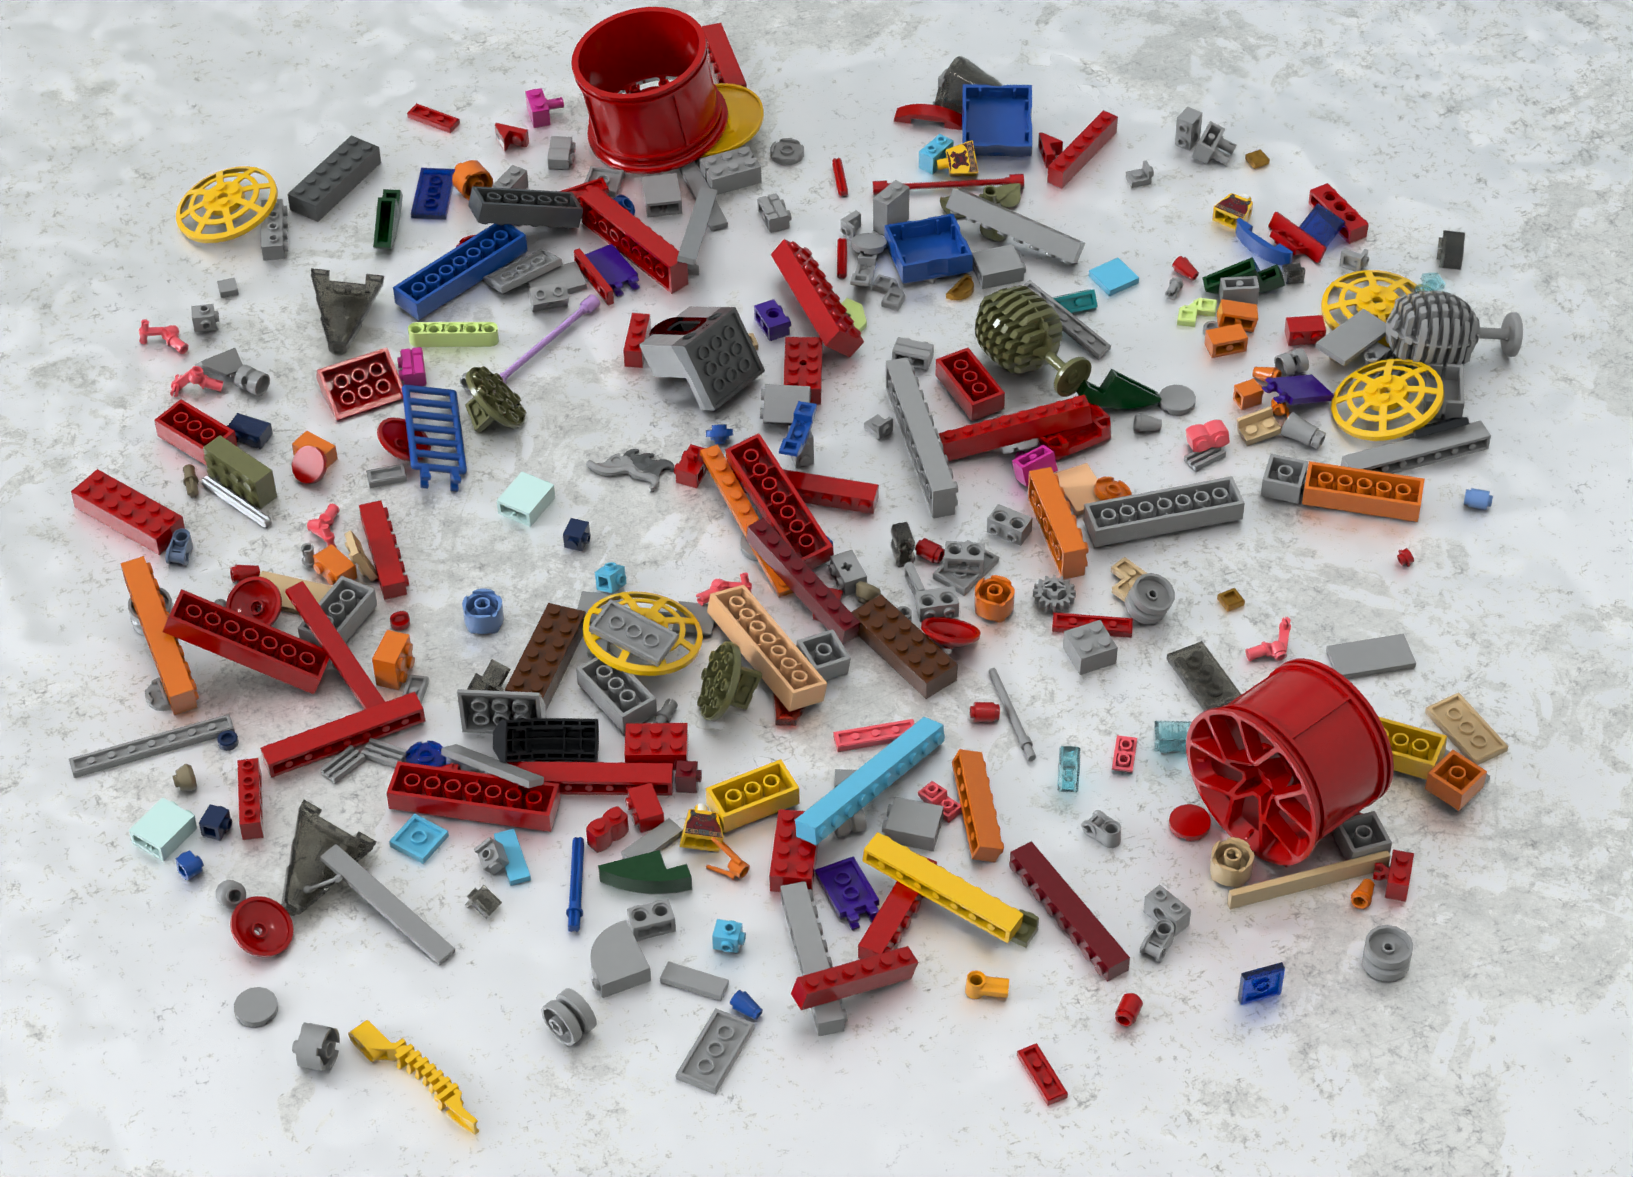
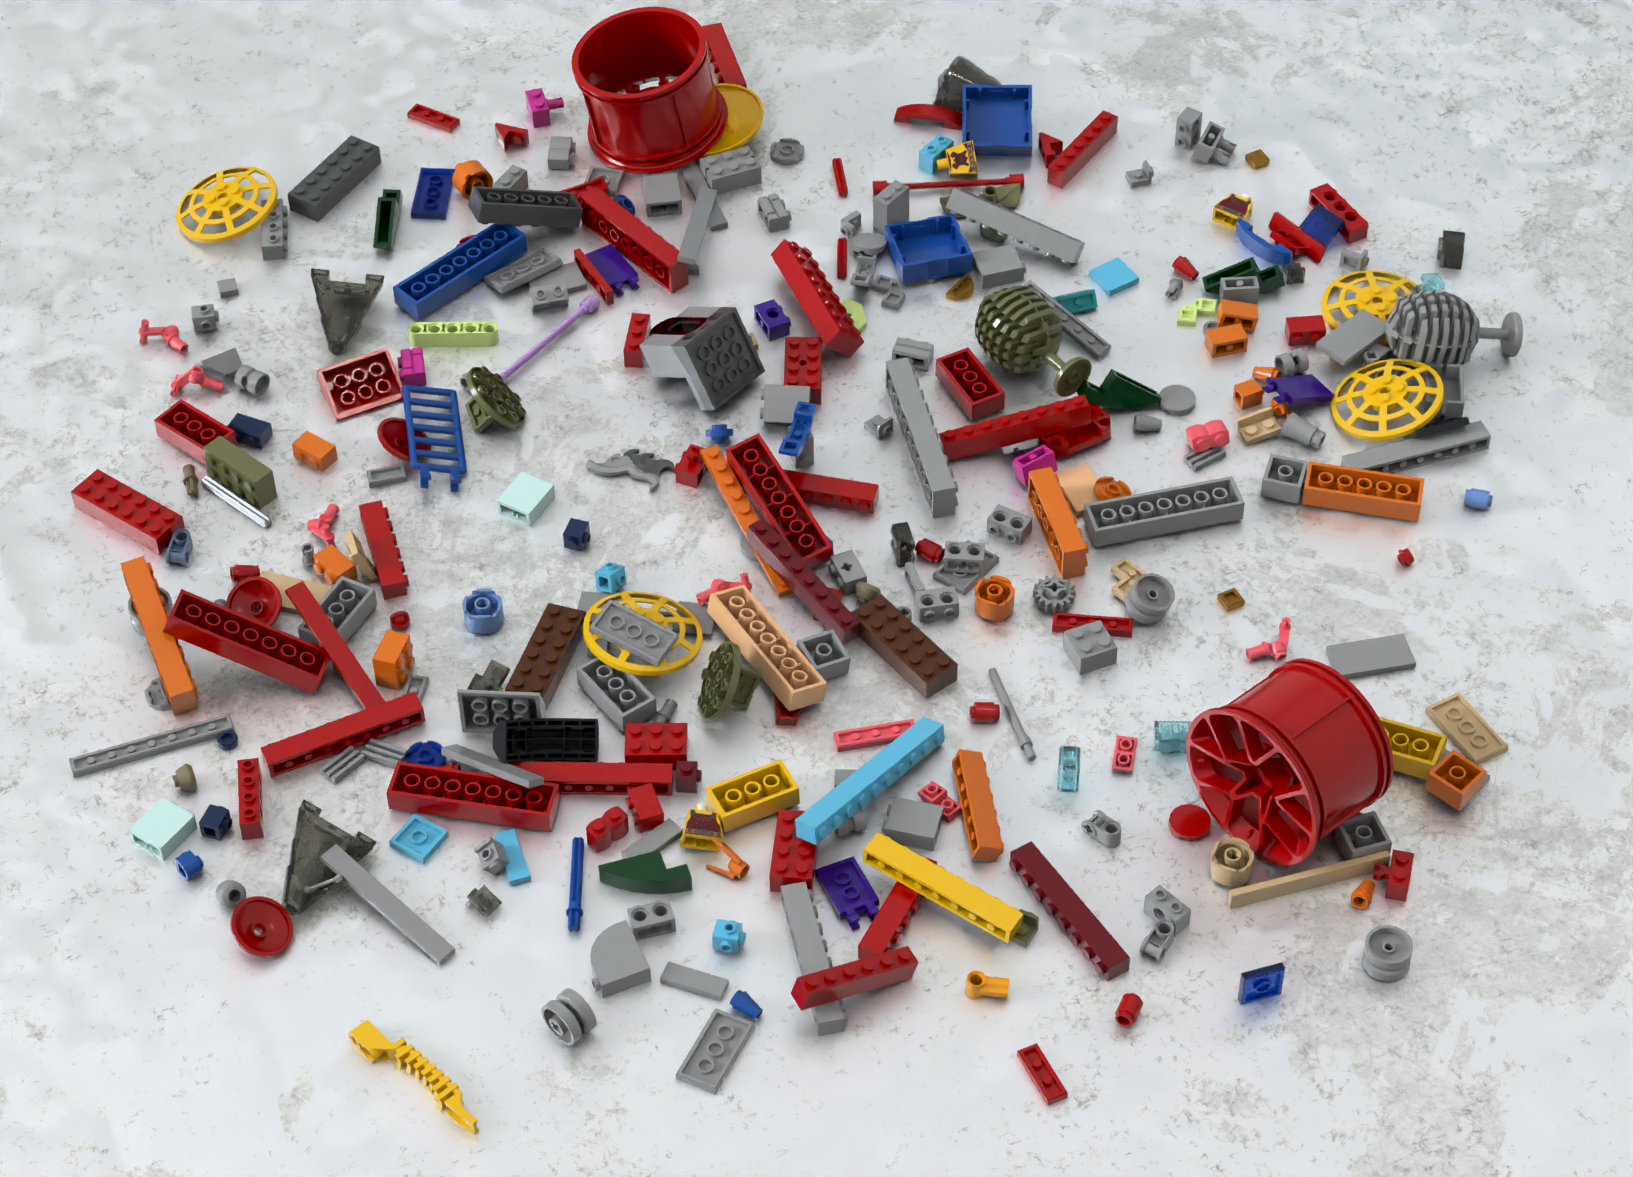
light grey tile [234,987,278,1027] -> none
tile [292,446,327,484] -> none
light grey brick [292,1022,340,1071] -> none
red dish [921,617,981,649] -> none
clear smoke plate [1167,641,1242,711] -> none

